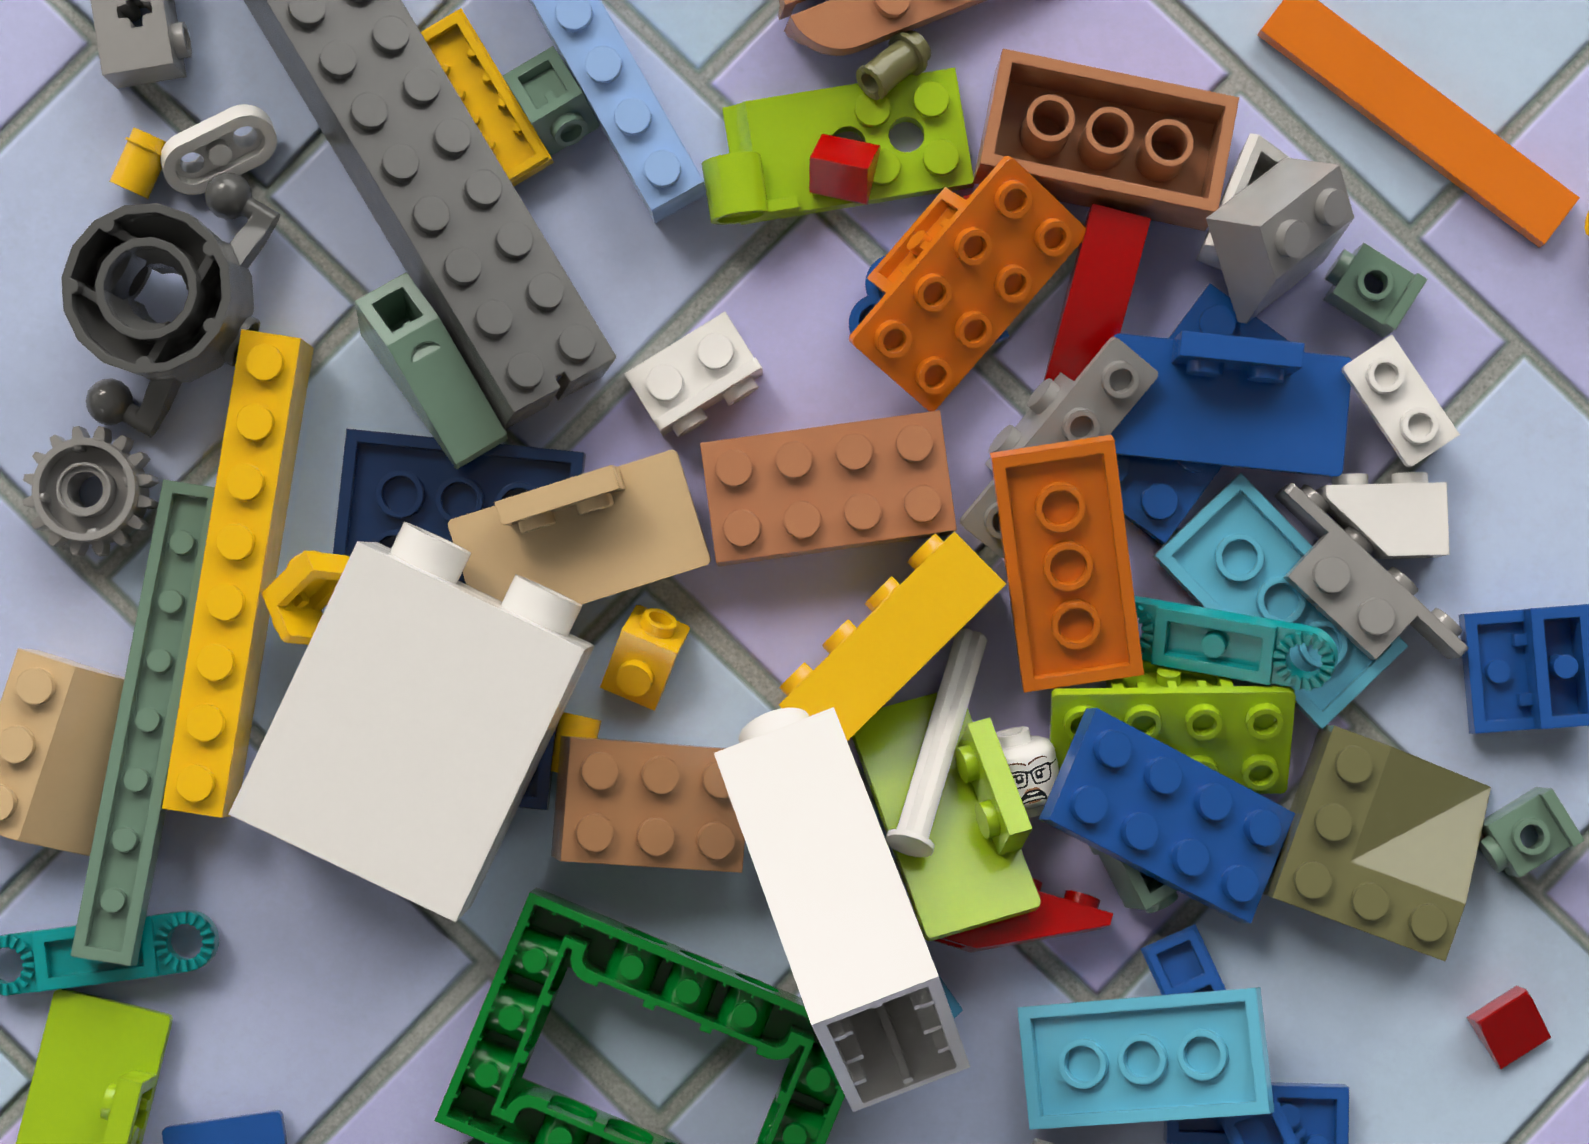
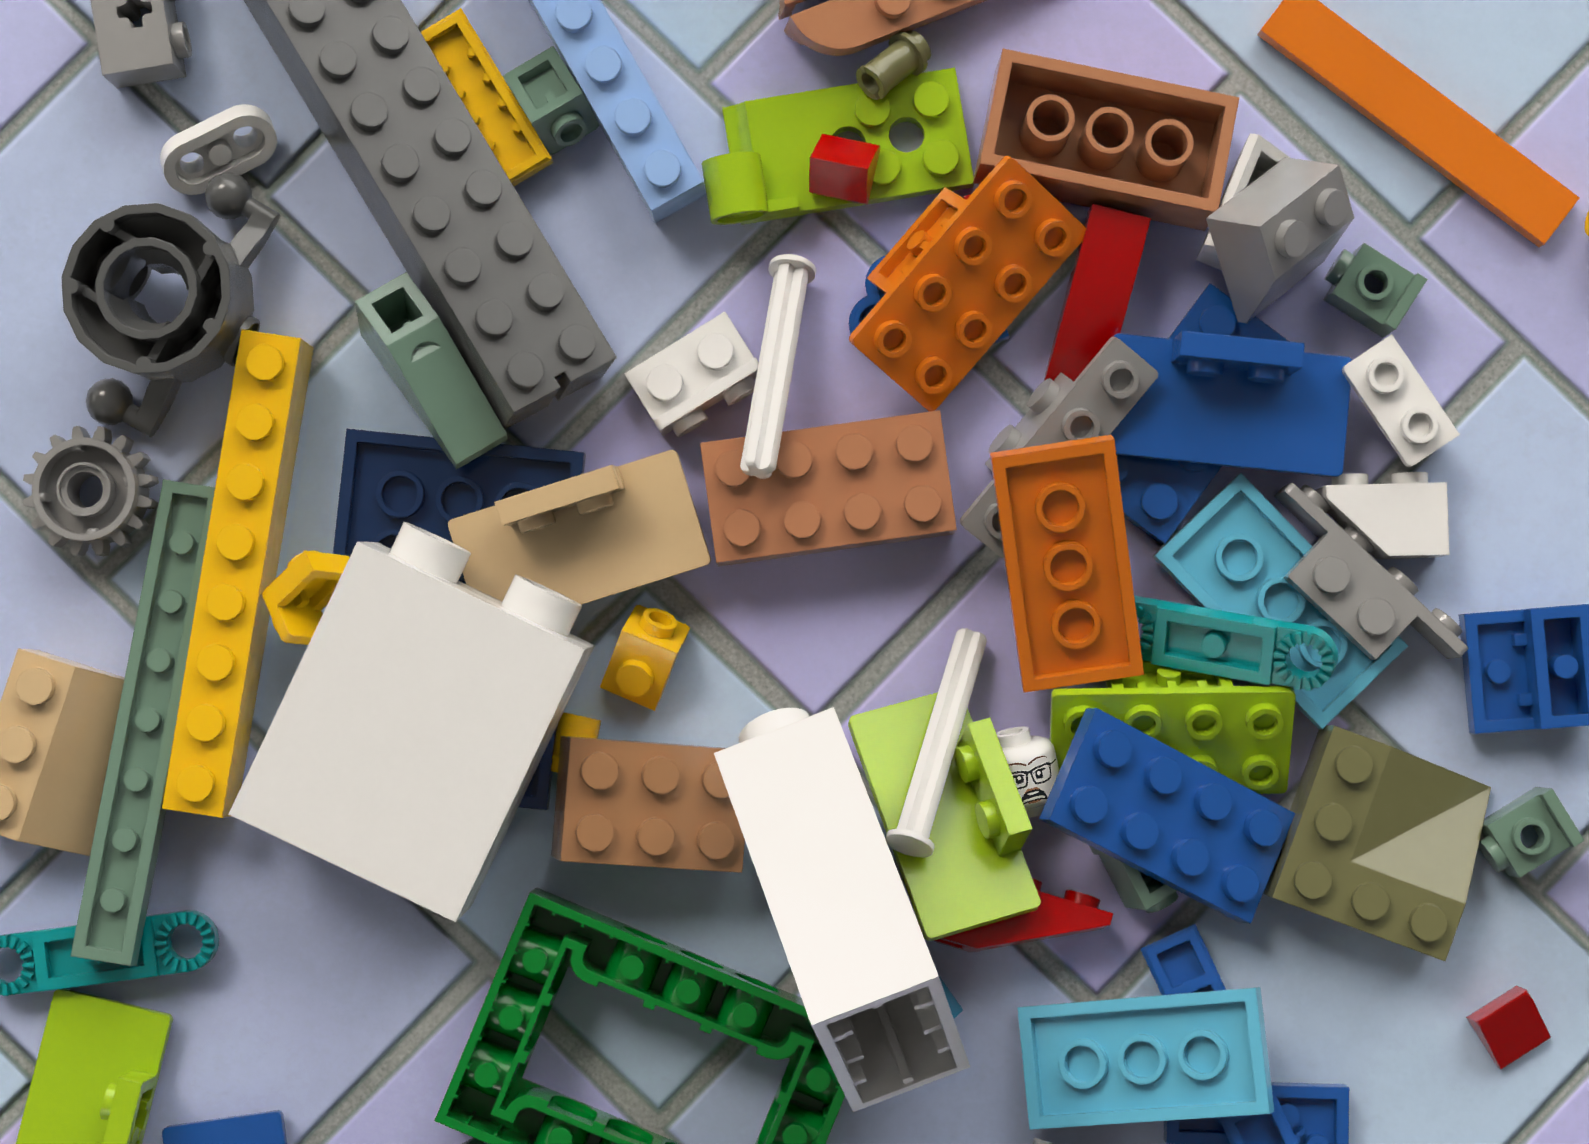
yellow piece [109,127,166,199] -> none
yellow piece [779,531,1006,741] -> none
none -> white axle [740,254,816,479]

